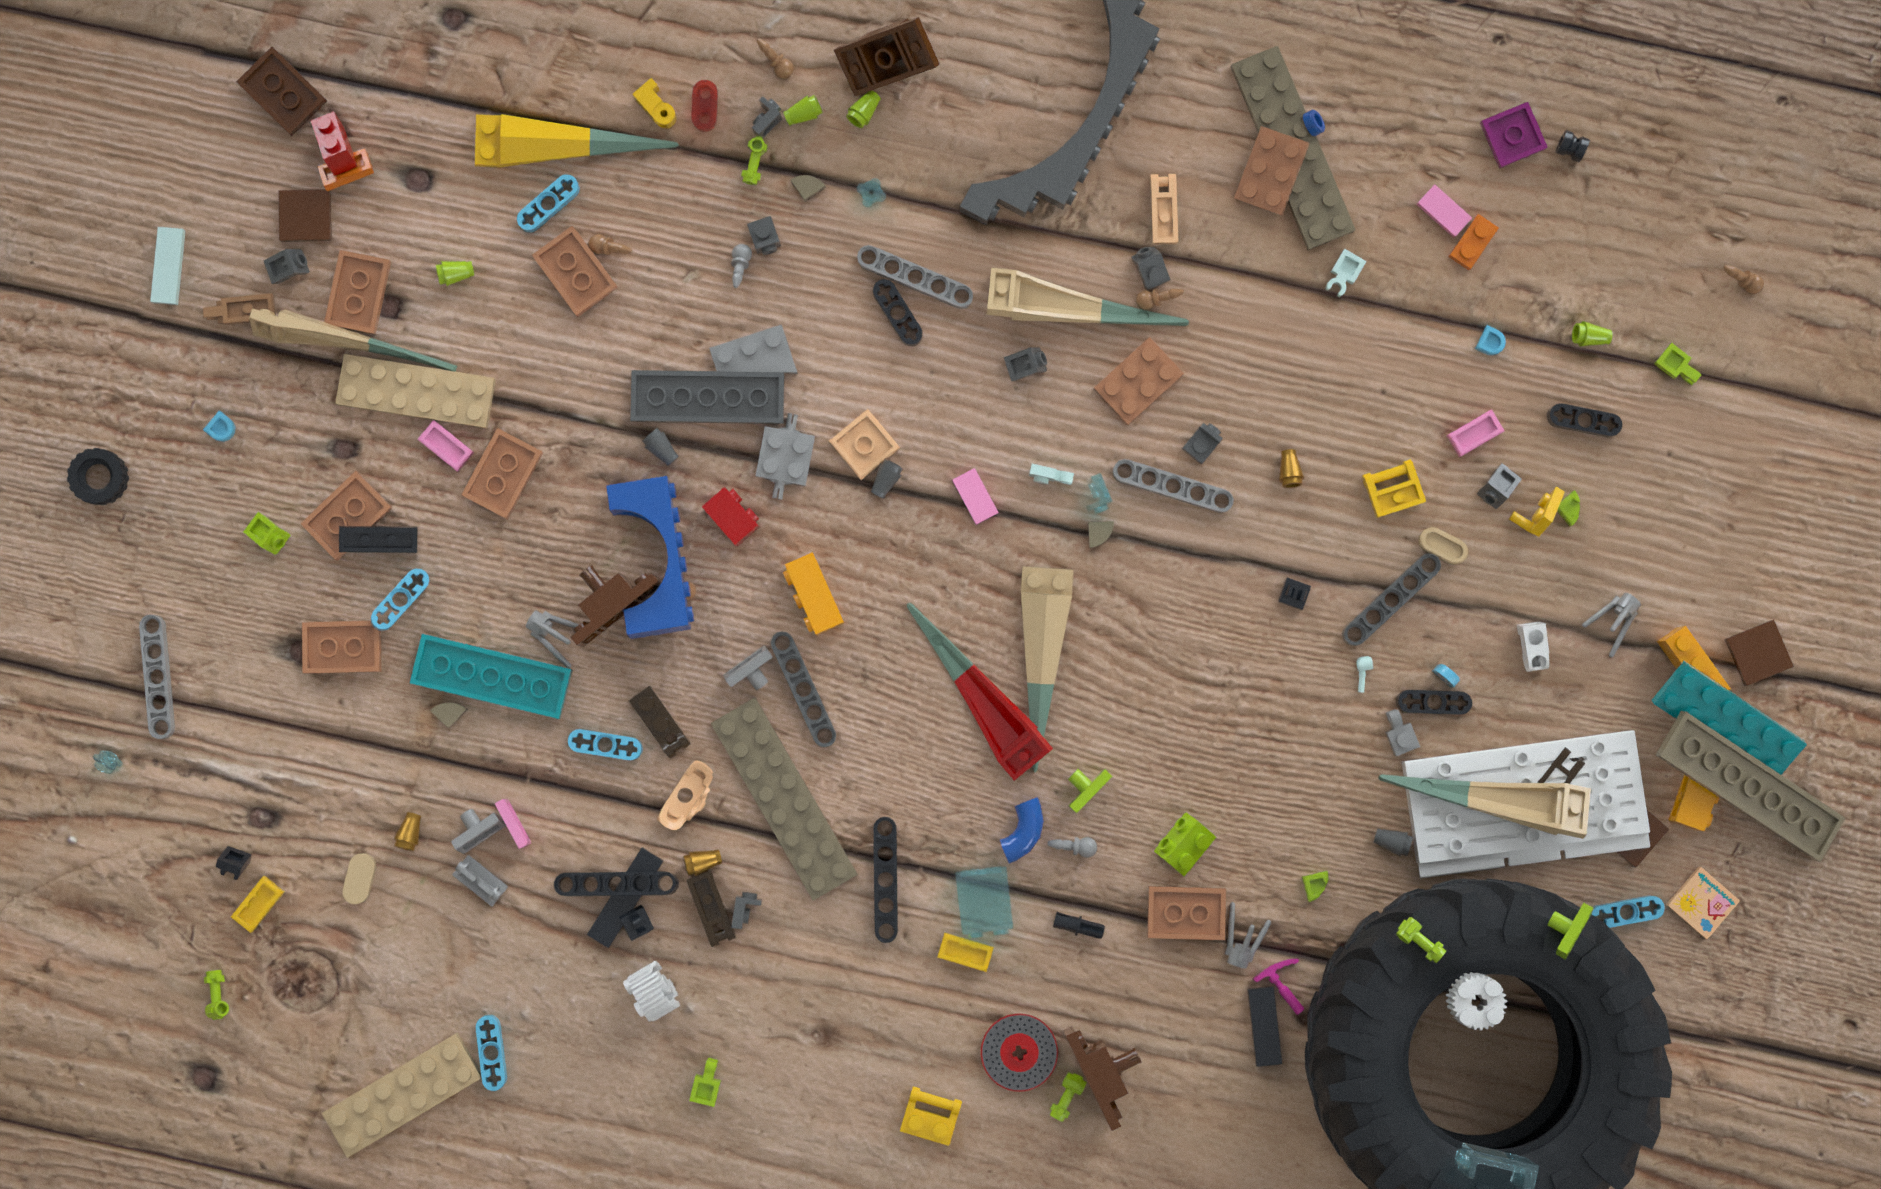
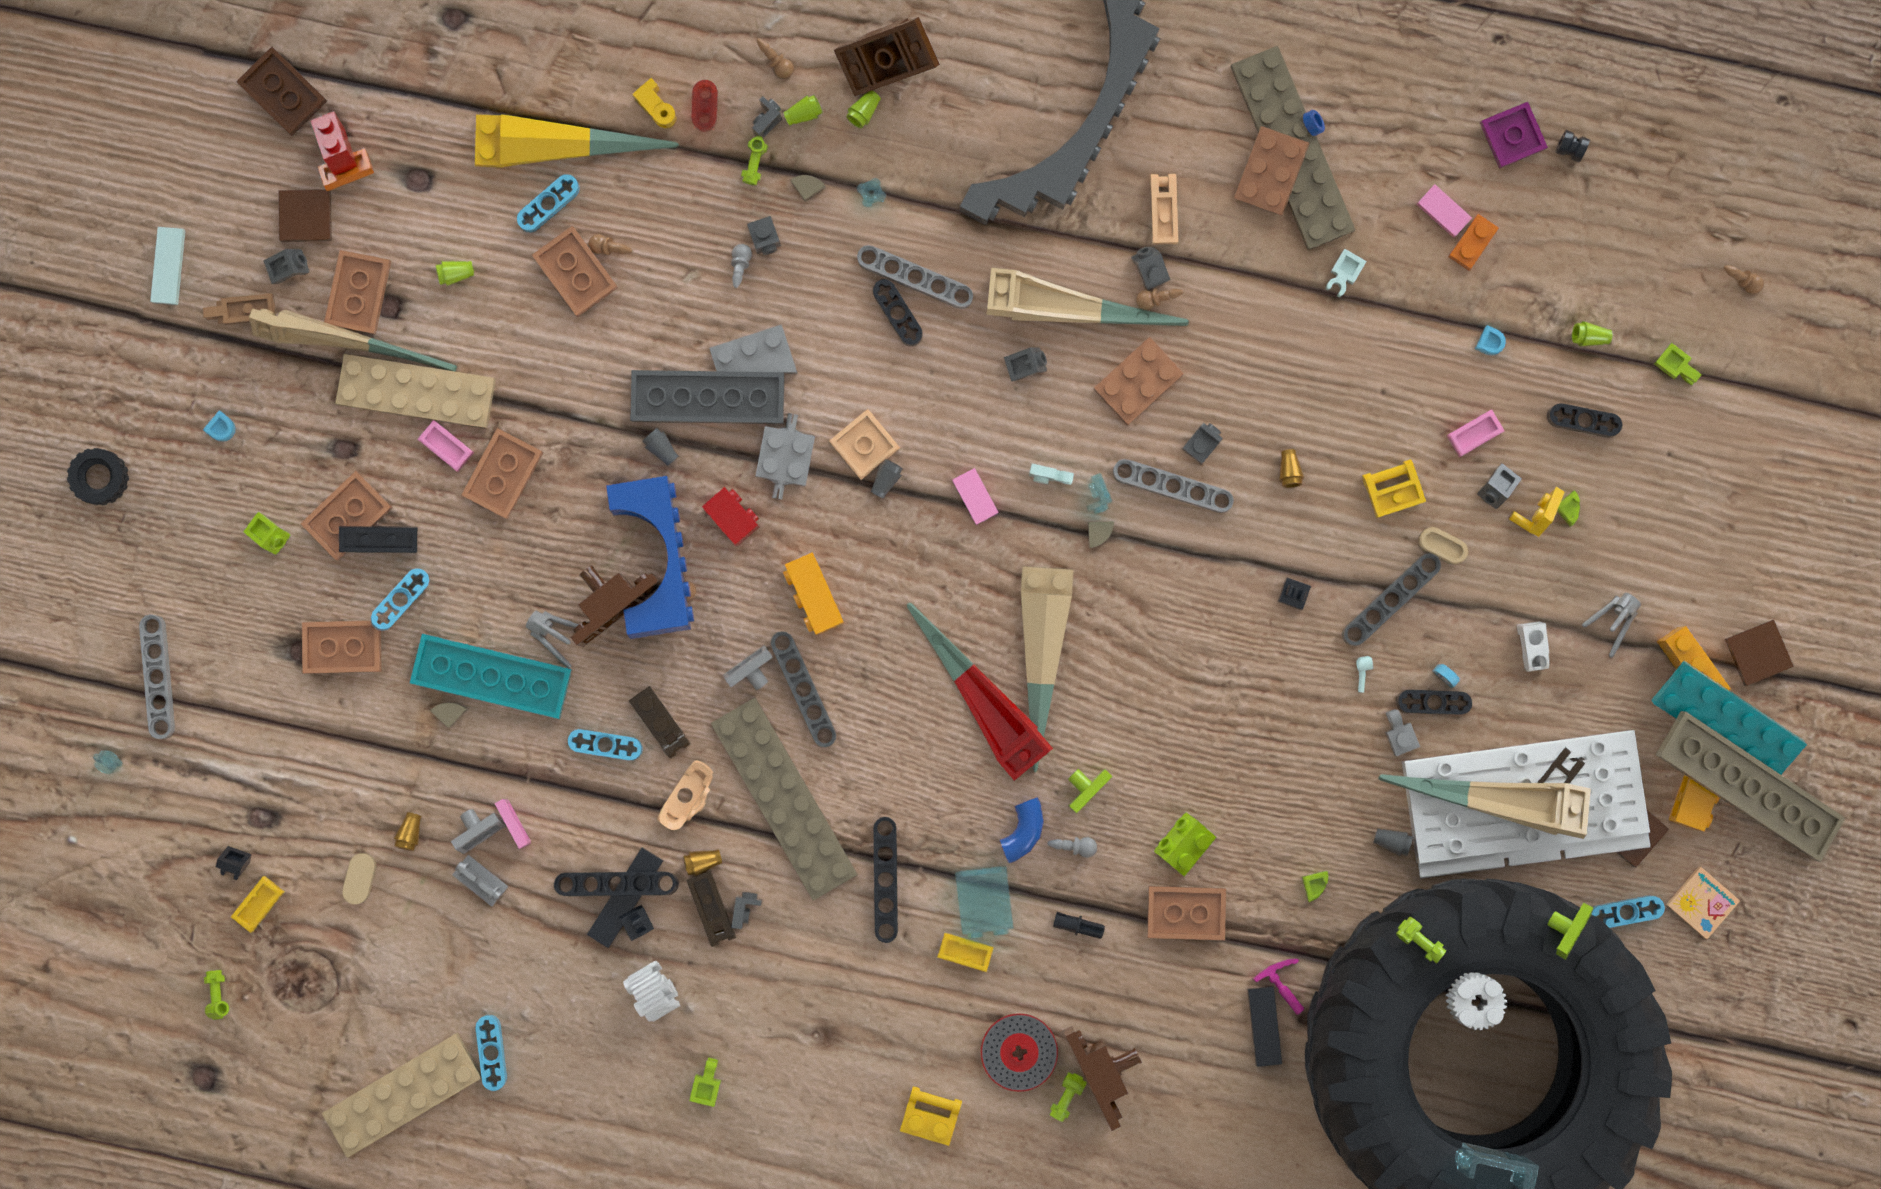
light grey plant [1225,902,1271,969] -> none

